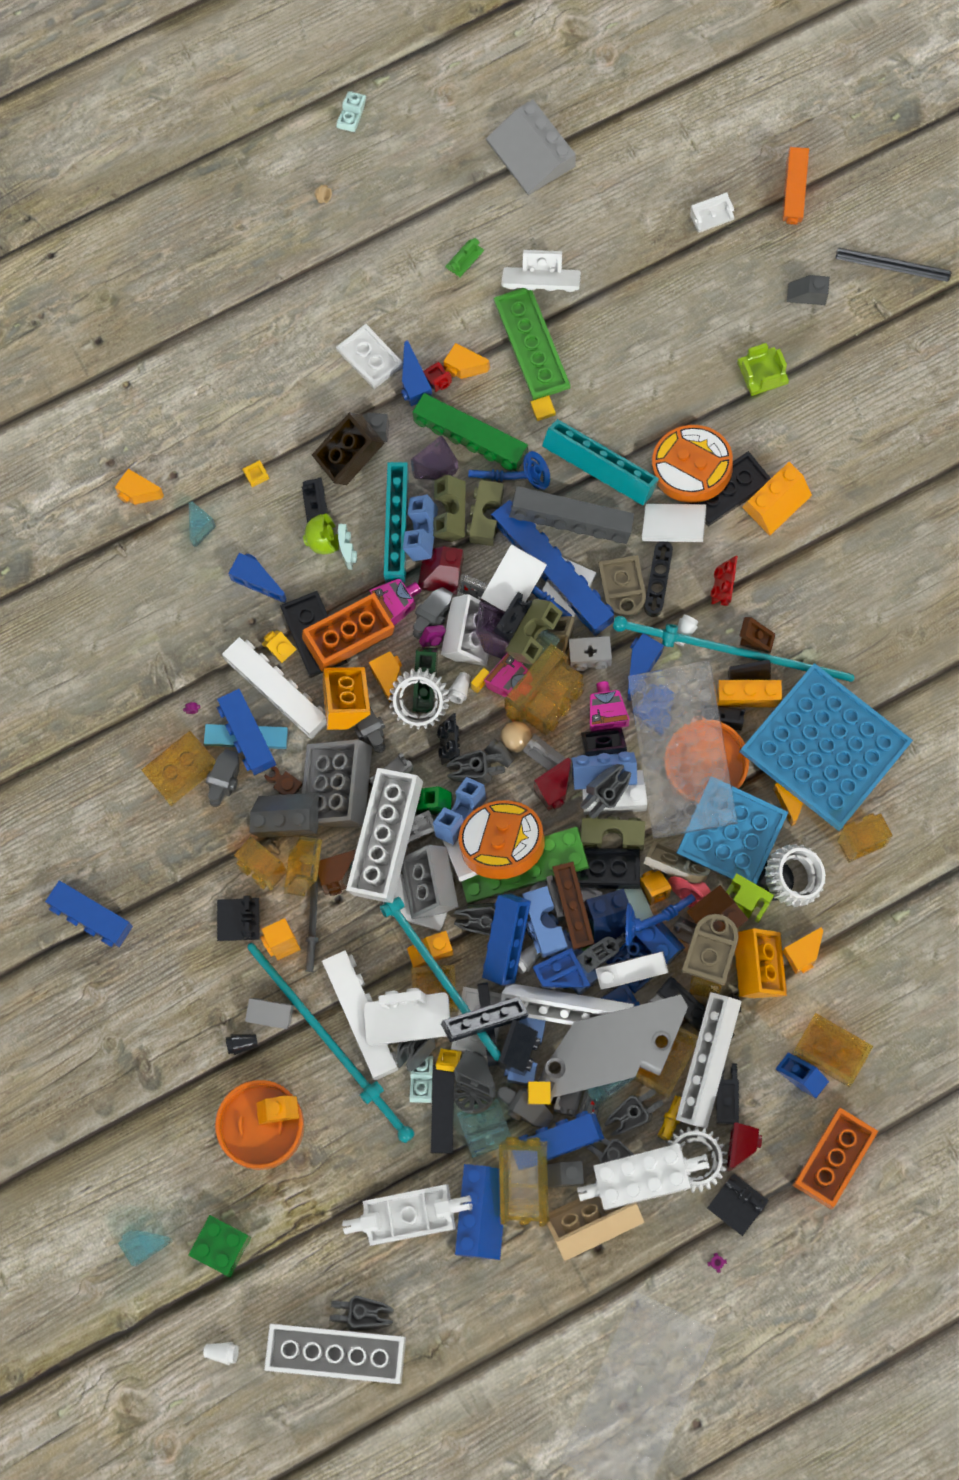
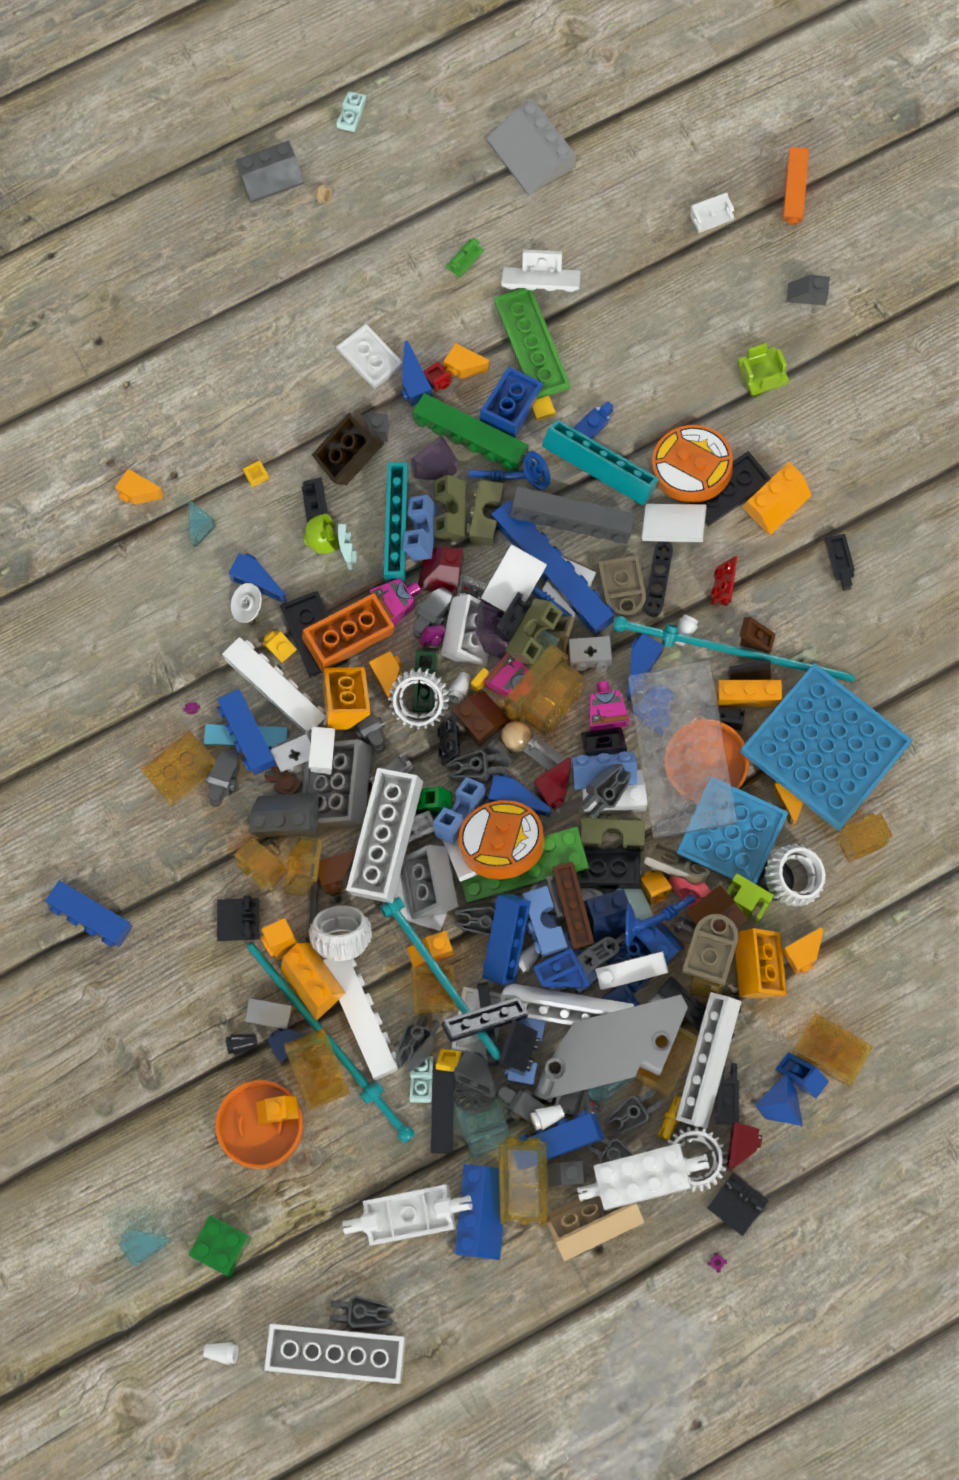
white bracket [364,988,450,1046] -> none
yellow tile [528,1082,550,1105] -> none
orange brick [792,1107,878,1210] -> none
axle [836,248,951,282] -> none
none -> white dish [231,583,262,623]
none -> dark grey slope [235,140,305,203]
none -> dark blue slope [267,1029,319,1065]
none -> light grey brick [270,729,312,772]
none -> light orange slope [281,943,346,1020]
none -> clear yellow brick [283,1028,350,1110]
none -> white hinge [309,727,335,775]
none -> white gear [309,906,372,961]
none -> reddish brown slope [452,691,511,747]
none -> blue slope [480,366,543,438]
none -> blue slope [488,774,551,817]
none -> white cone [530,1105,564,1130]
none -> blue hinge [574,401,614,439]
none -> blue slope [755,1074,803,1126]
none -> black hinge [824,534,855,591]

